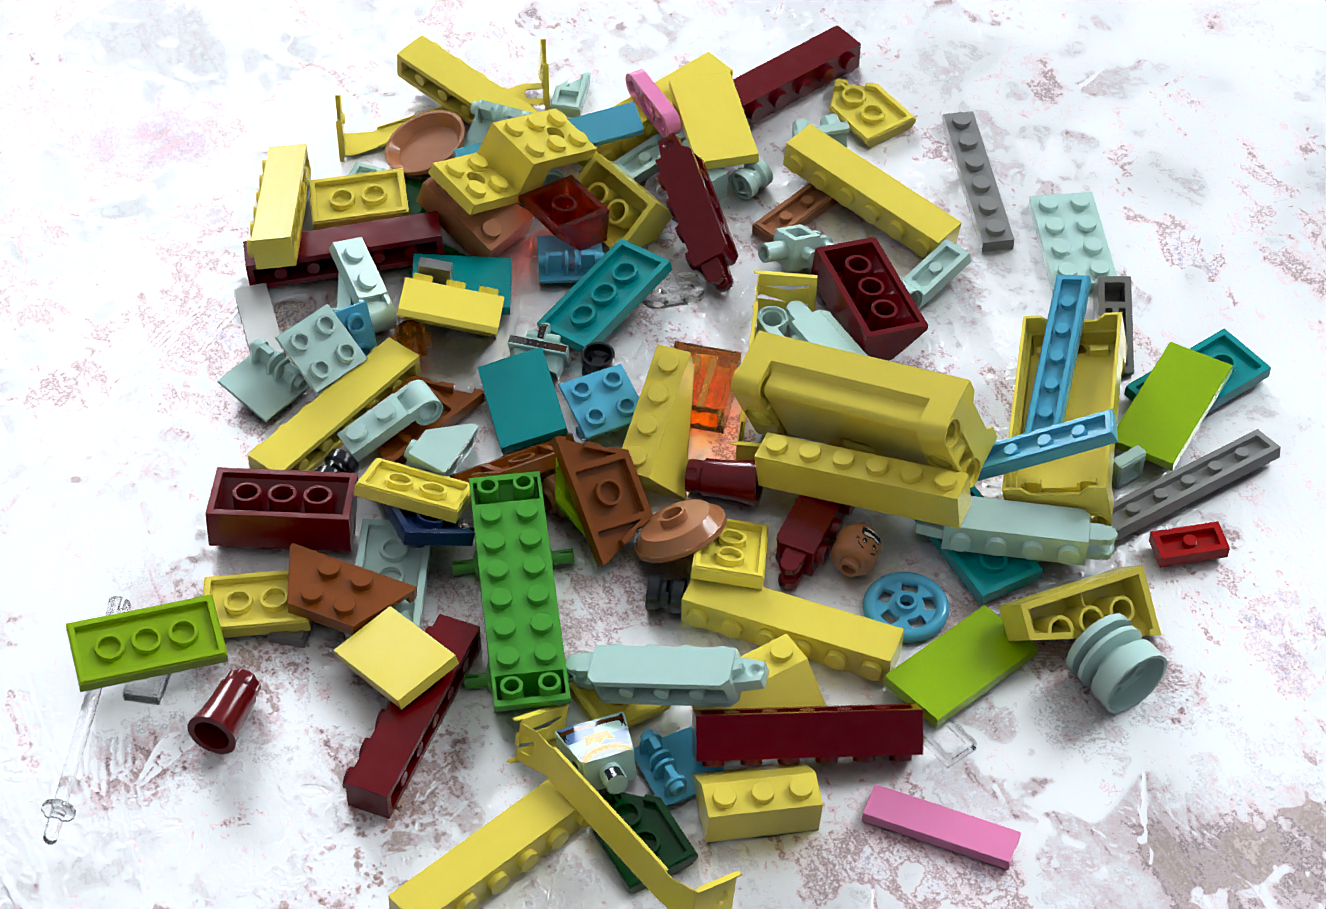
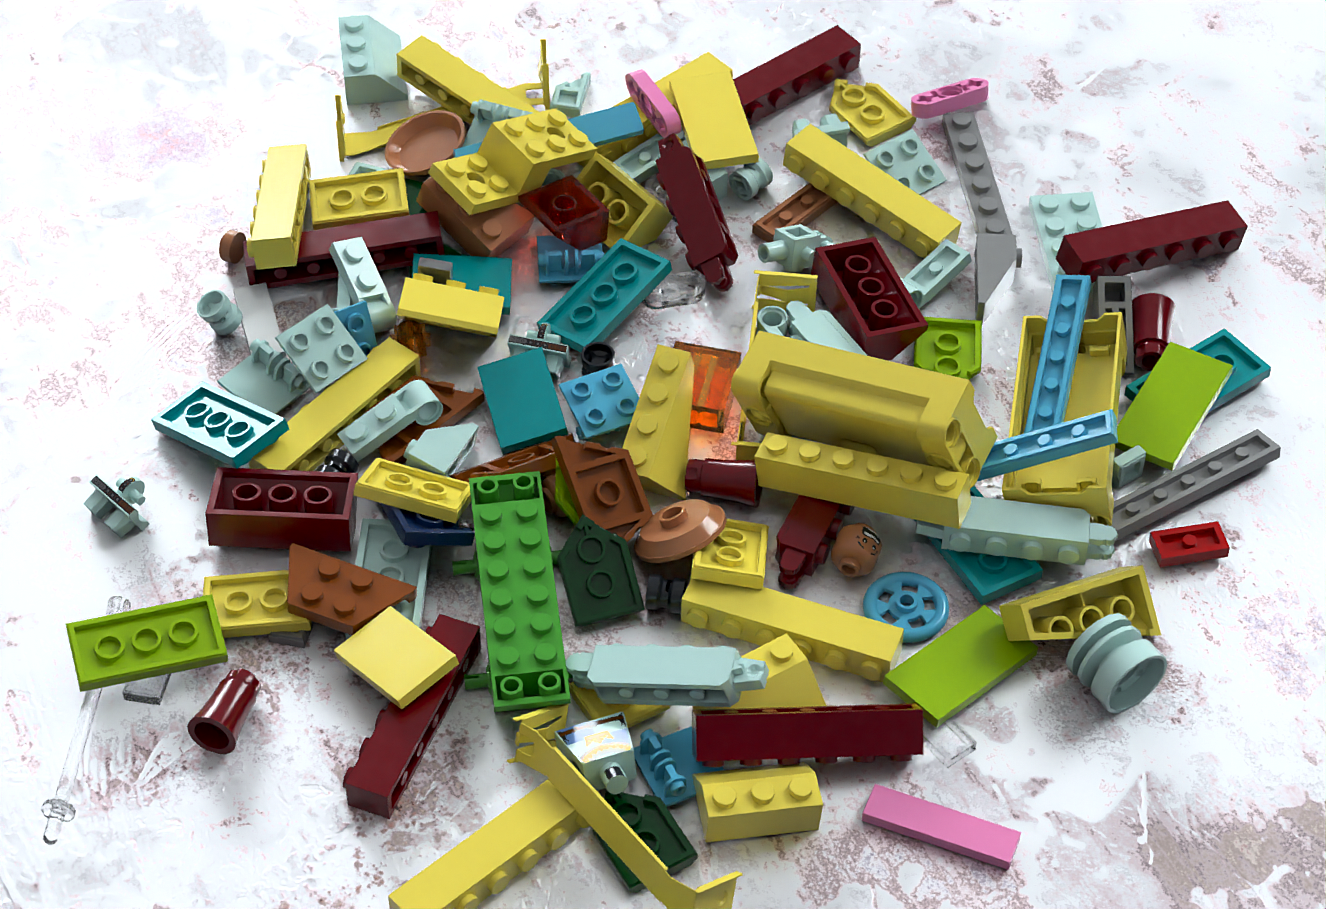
none -> light aqua hips [83,474,150,538]
none -> teal plate [151,381,289,469]
none -> light aqua wheel [196,289,243,335]
none -> nougat tile [219,230,247,264]
none -> light aqua slope [338,15,408,105]
none -> dark green tile [557,514,645,628]
none -> light aqua hinge [863,129,947,195]
none -> bright pink beam [911,78,989,119]
none -> lime tile [914,317,982,380]
none -> light grey slope [974,233,1022,325]
none -> dark red brick [1056,200,1248,283]
none -> dark red plant [1132,293,1176,372]

